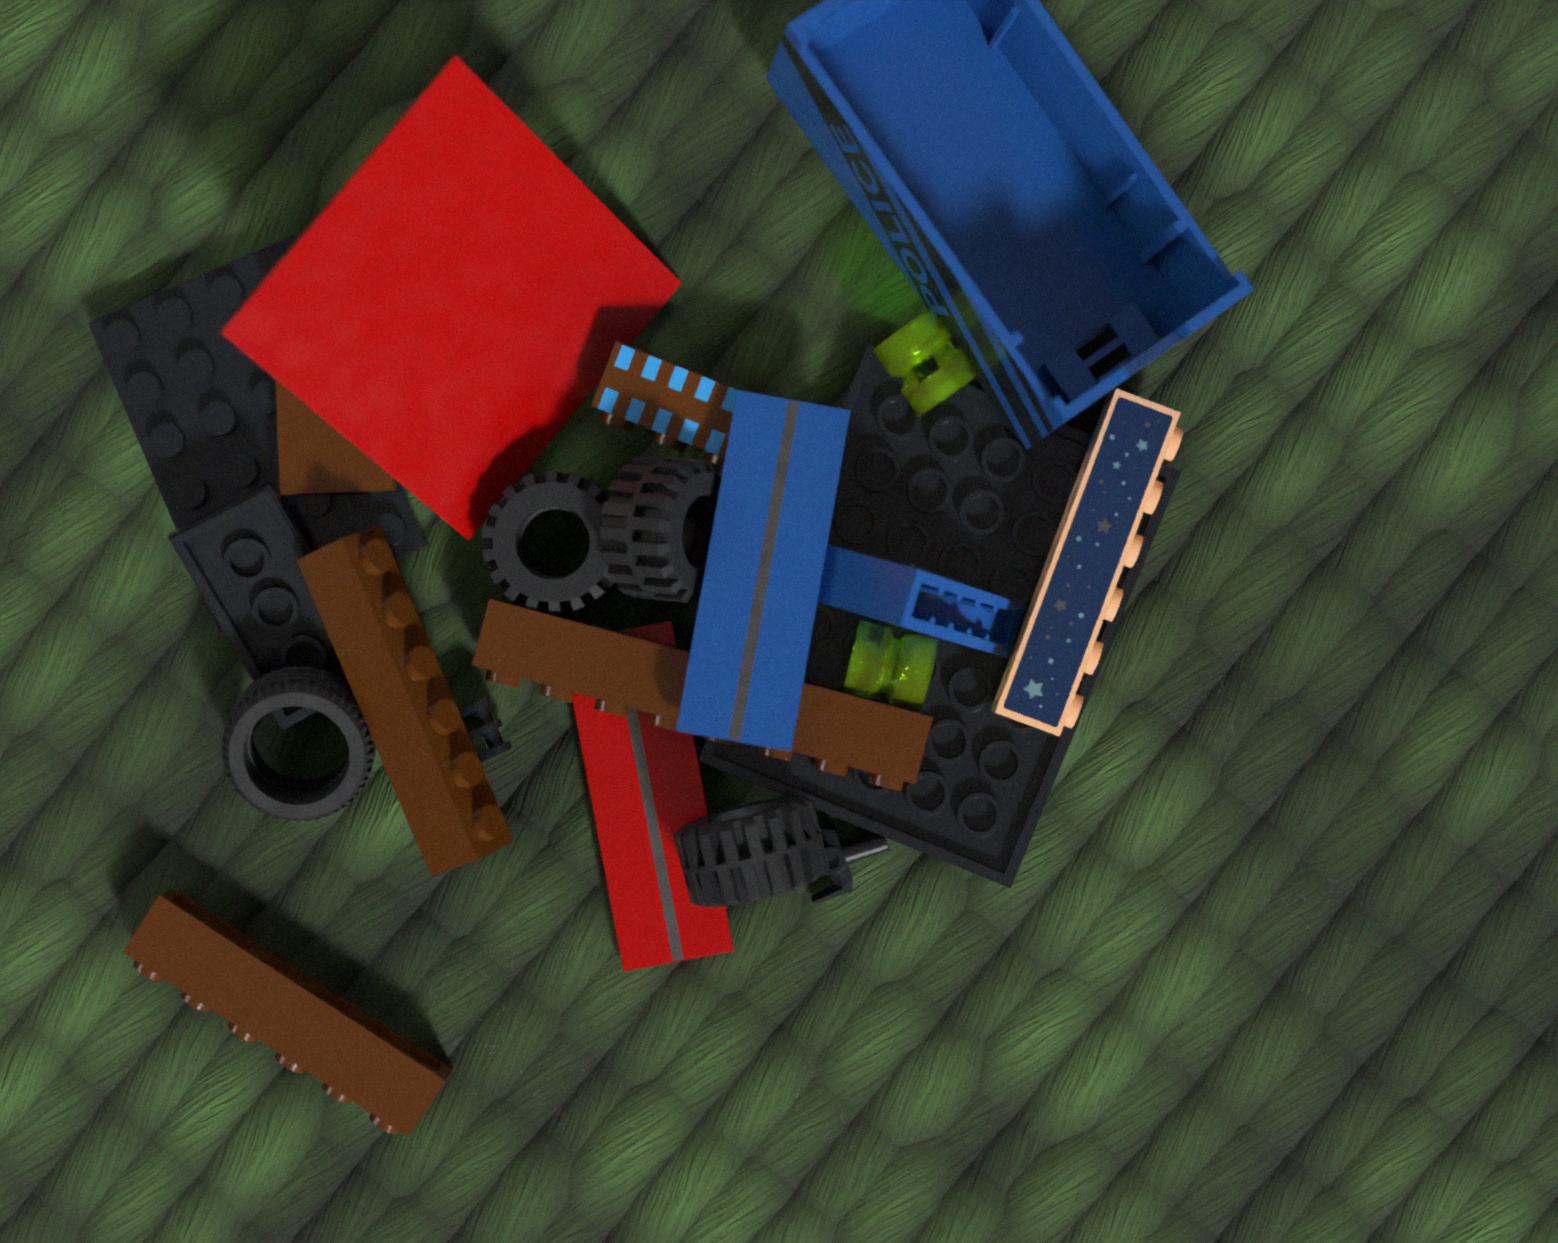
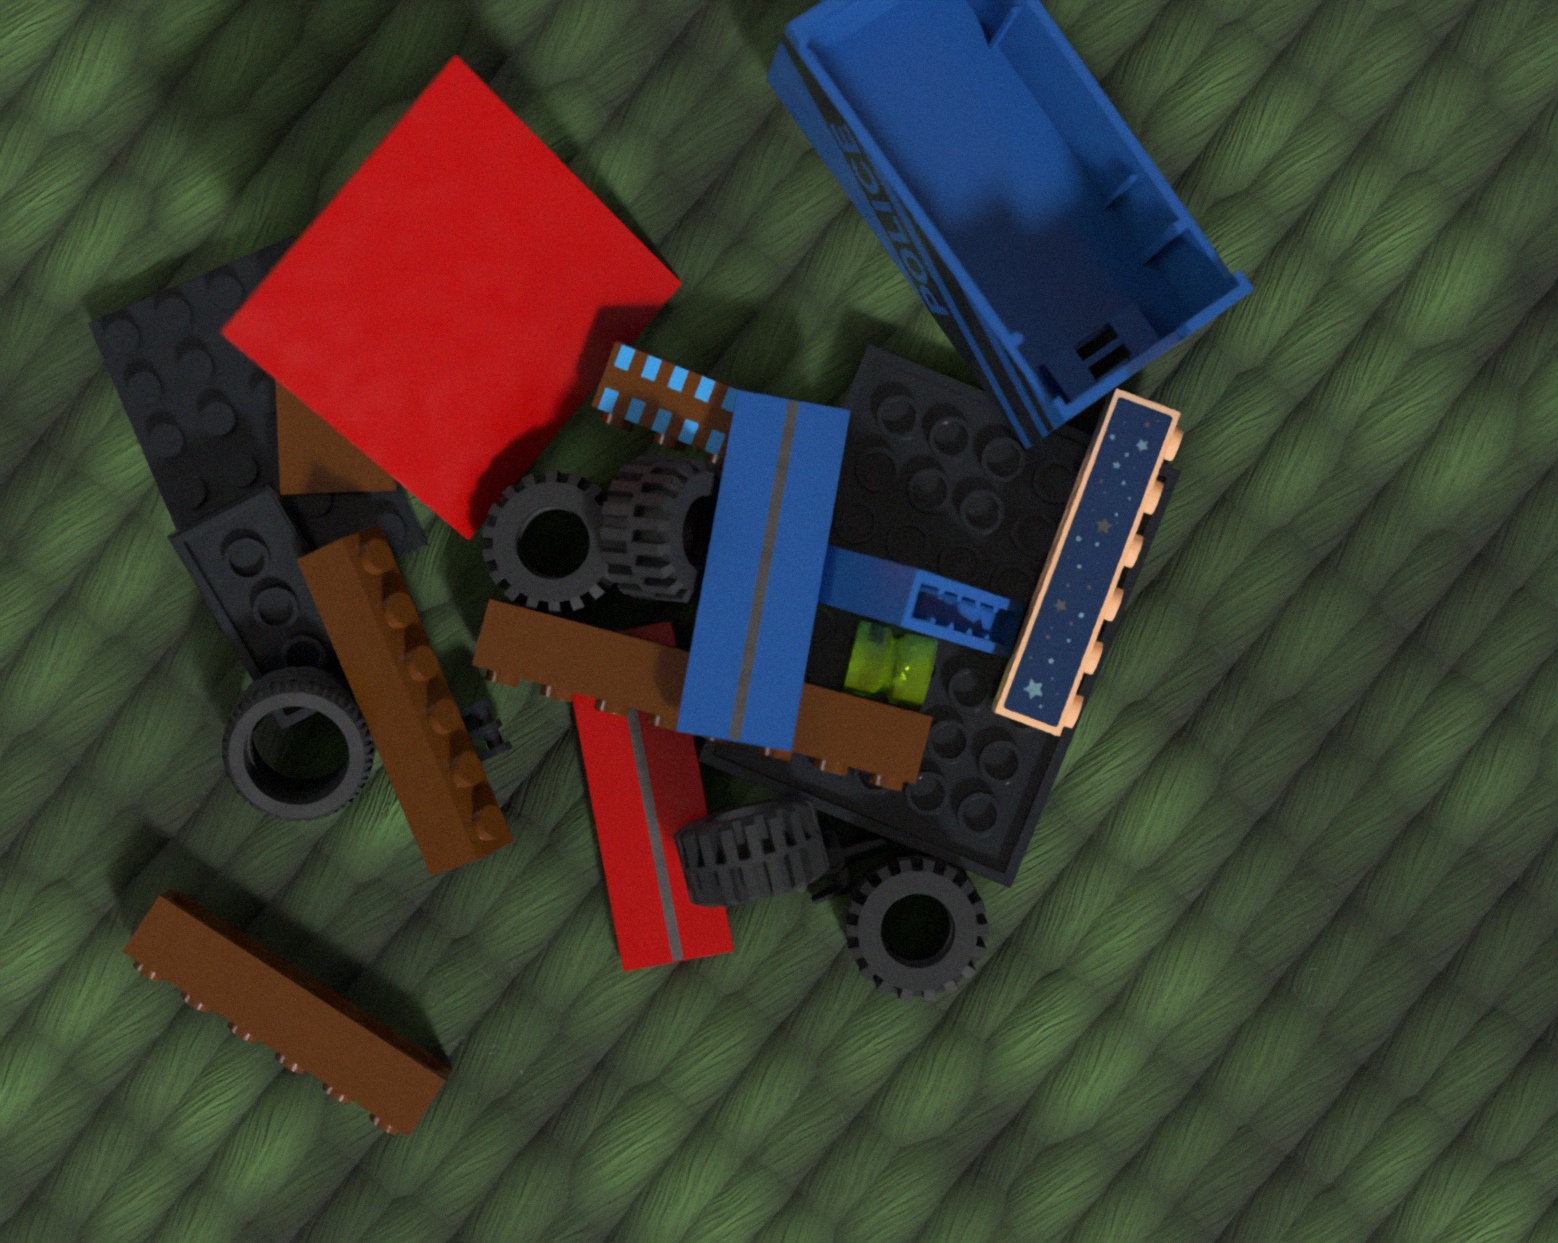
clear neon green wheel [873,308,979,417] -> none
none -> black tyre [844,852,989,1001]

